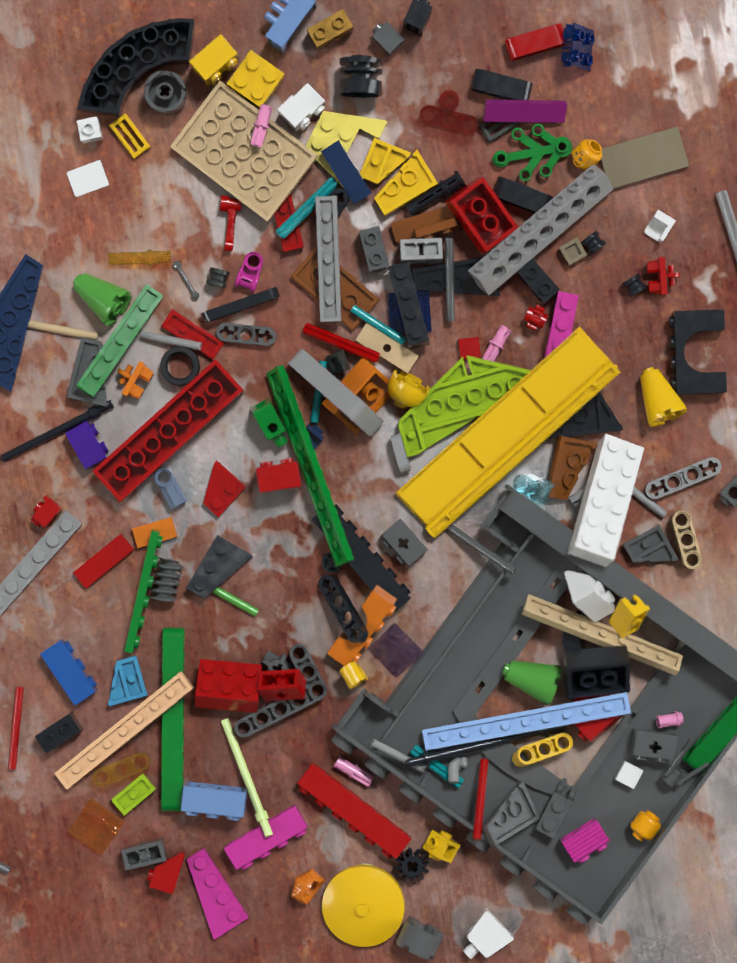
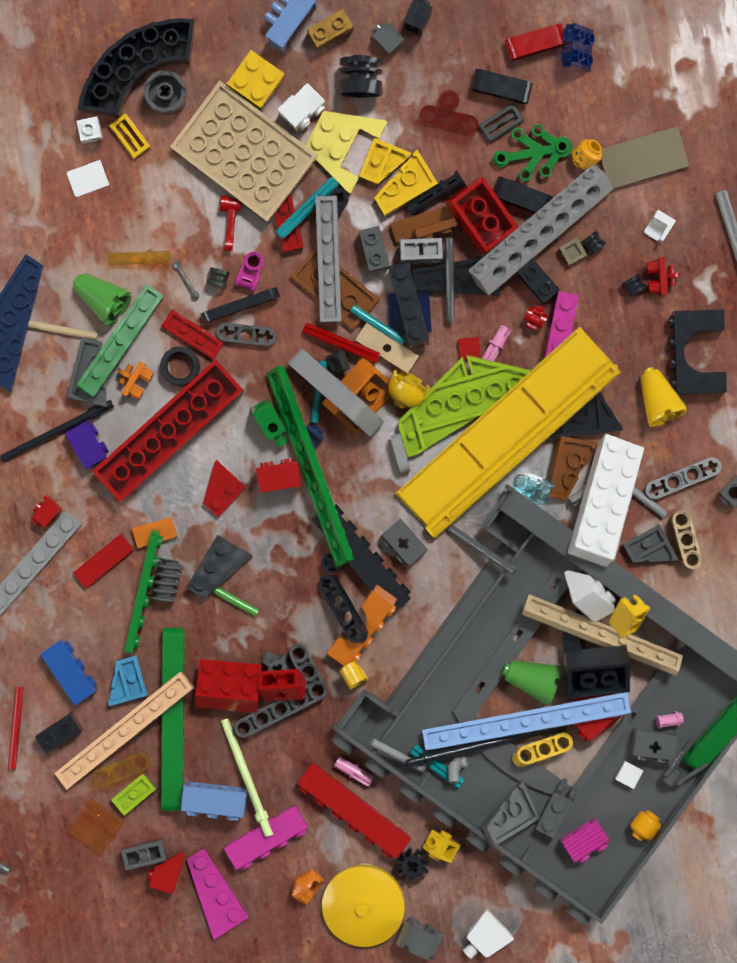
light grey bar [140,331,202,350] -> none
sand blue piece [155,467,187,509] -> none
yellow brick [189,34,239,86] -> none
bright pink axle [250,104,273,147] -> none
dark blue tile [321,140,372,204] -> none
clear purple hinge [368,623,424,678] -> none
red bar [473,759,489,841] -> none
magenta tile [483,99,567,123] -> none

